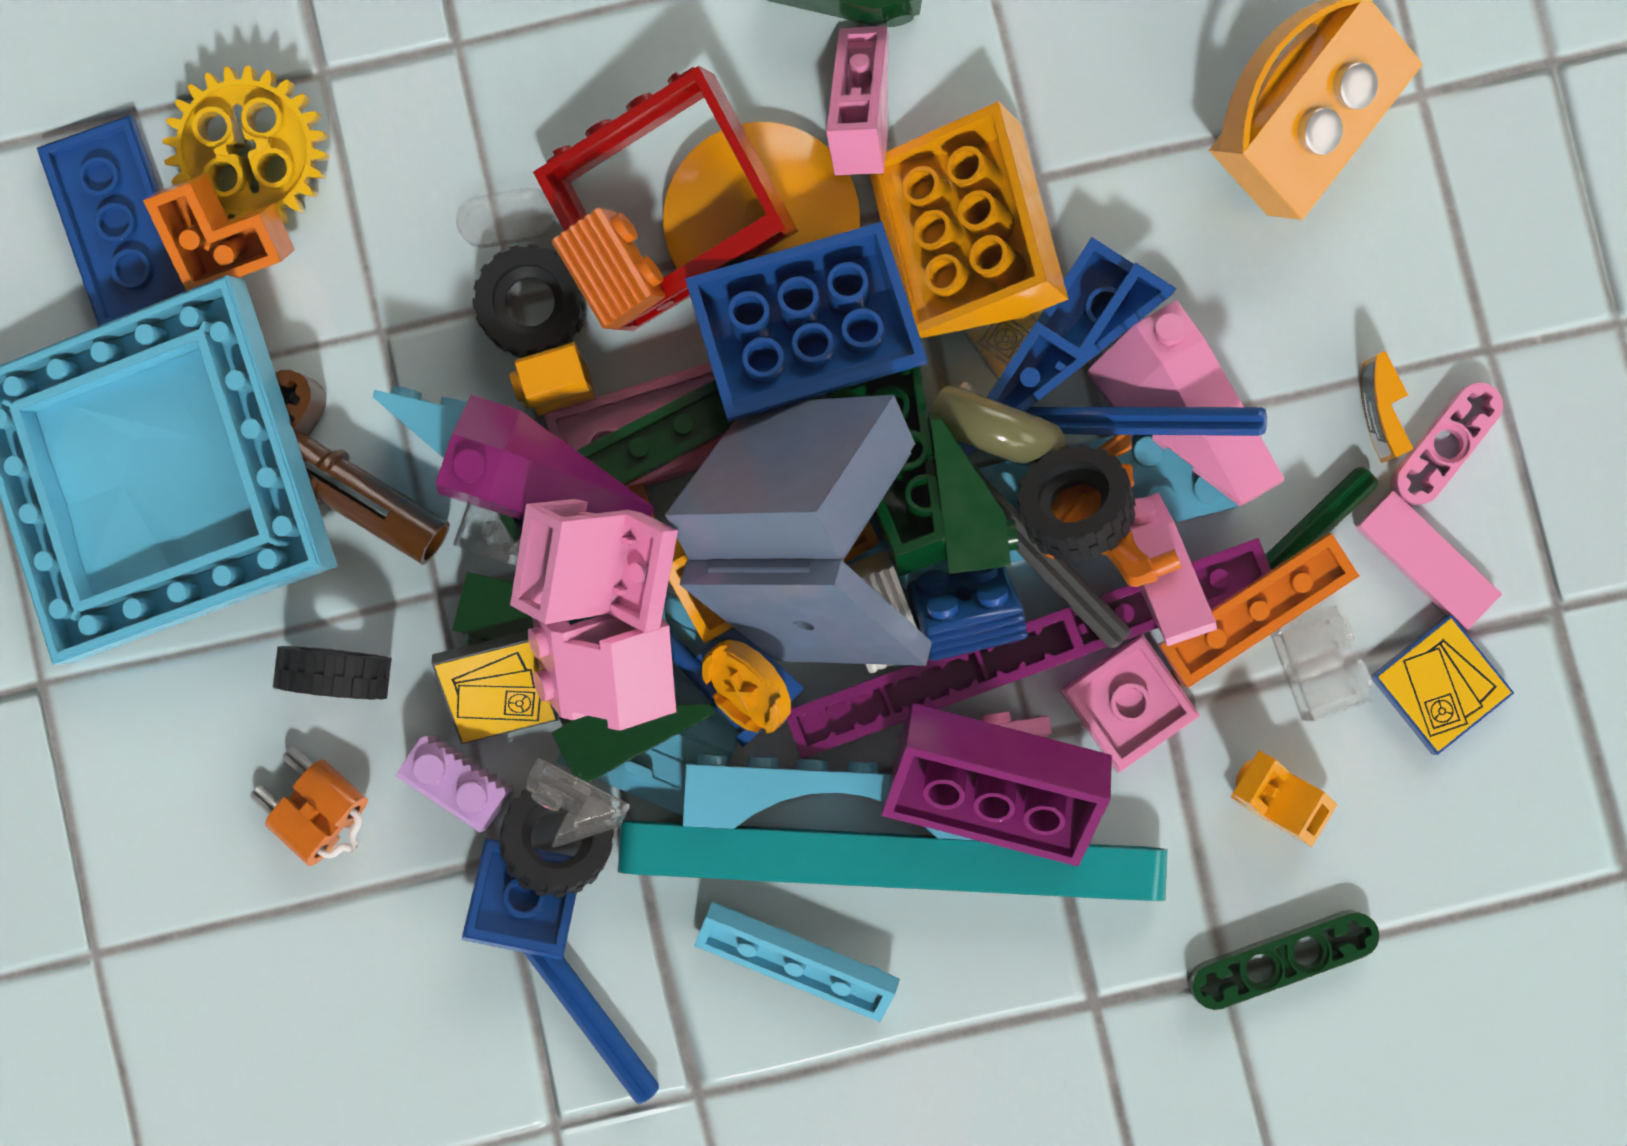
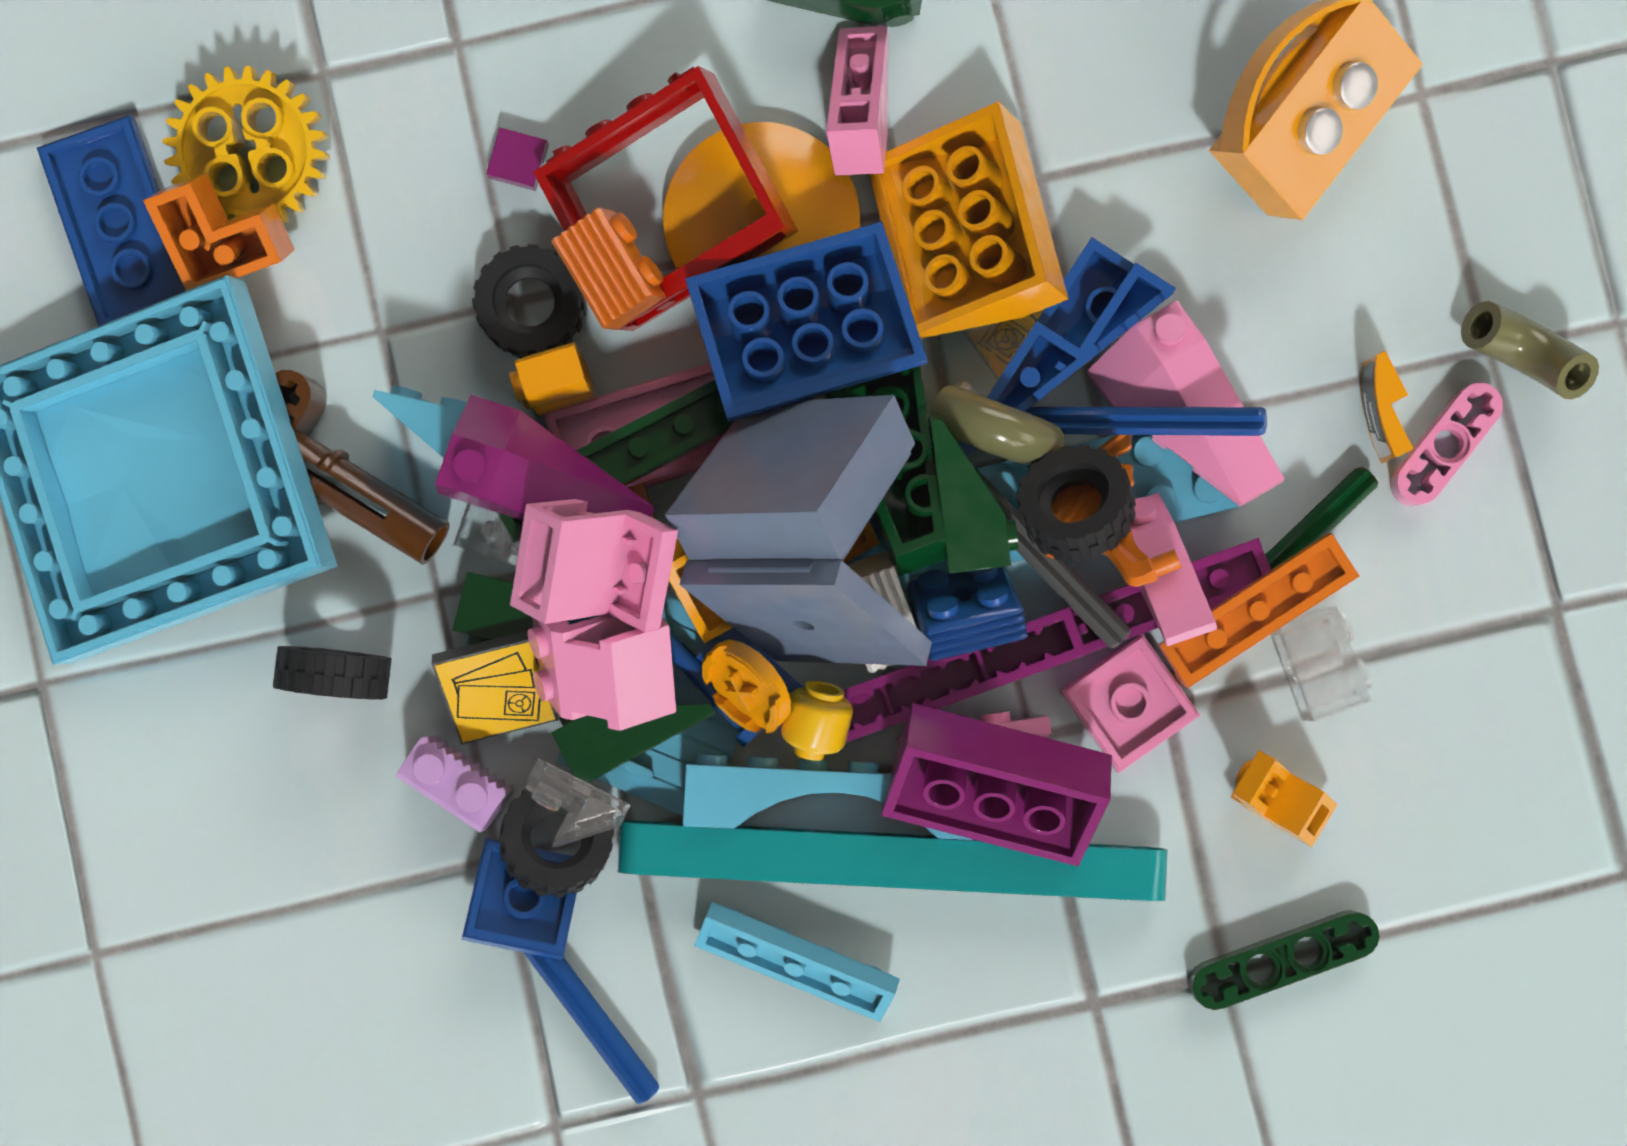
orange piece [250,747,368,866] -> none
clear tile [456,187,556,248] -> none
bright pink tile [1355,490,1502,630] -> none
yellow tile [1370,615,1514,755] -> none
none -> magenta tile [486,127,549,191]
none -> yellow head [781,681,853,761]
none -> olive cylinder [1461,301,1599,400]

